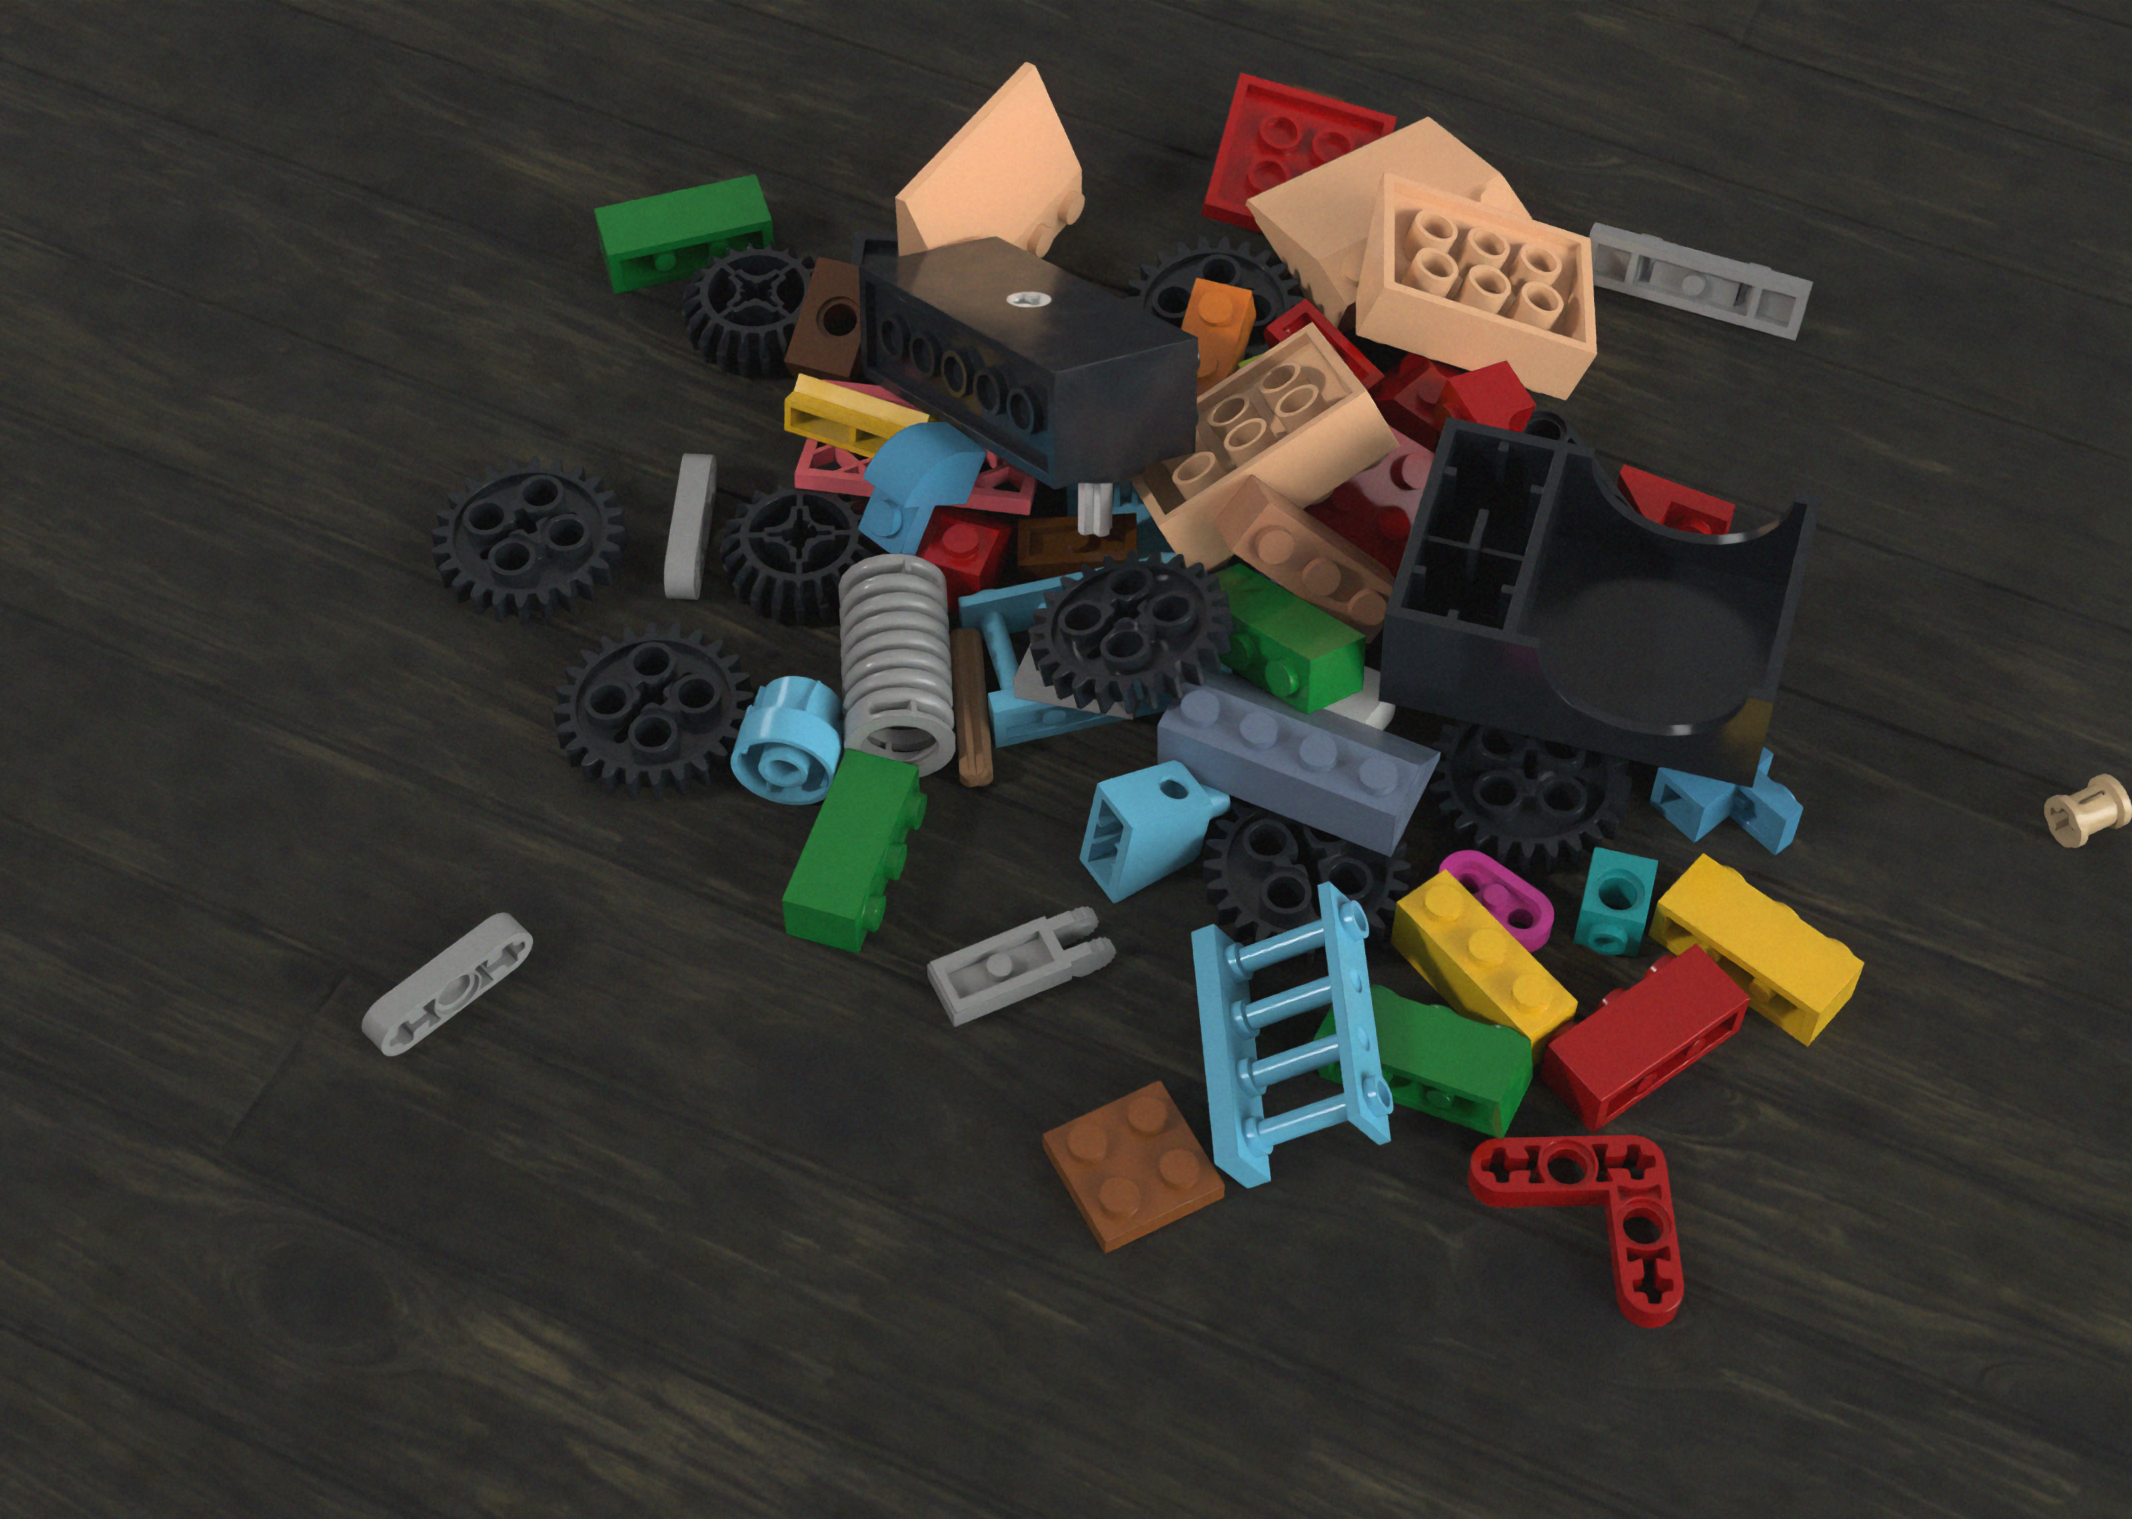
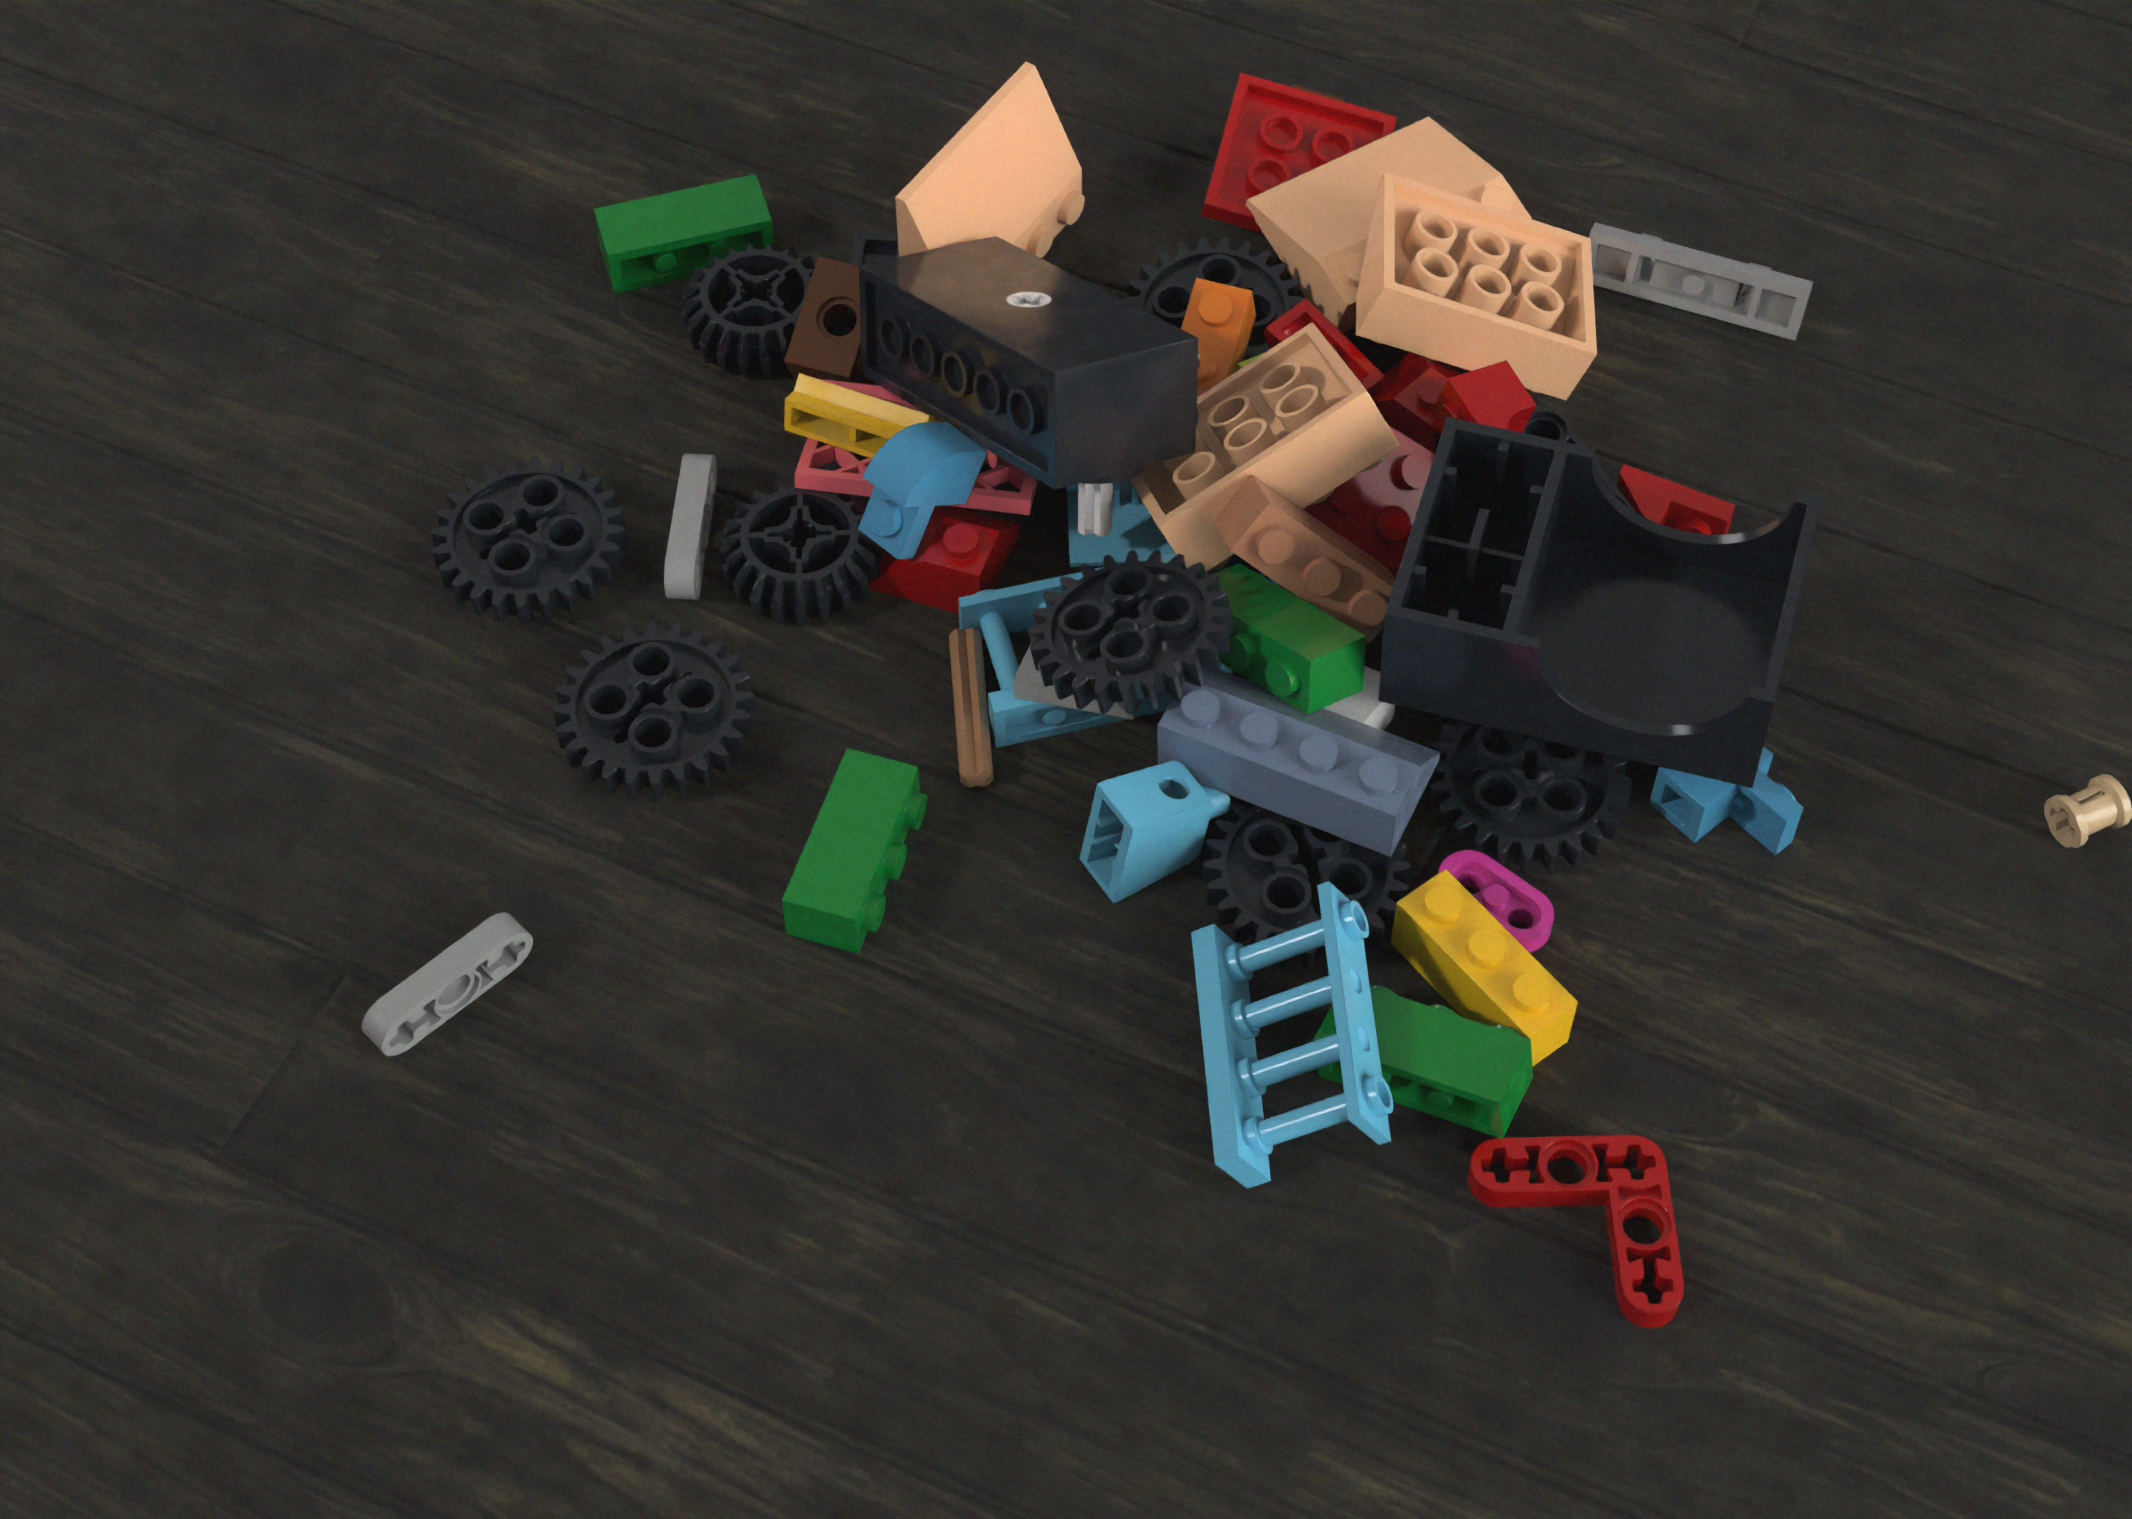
medium azure piece [731,676,844,805] -> none
light grey piece [839,553,956,777] -> none
light grey hinge [927,906,1117,1027] -> none
reddish brown plate [1017,513,1139,580] -> none
dark orange plate [1042,1080,1225,1254] -> none
red brick [1540,944,1750,1134] -> none
teal brick [1573,847,1658,958] -> none
yellow brick [1648,853,1865,1047] -> none

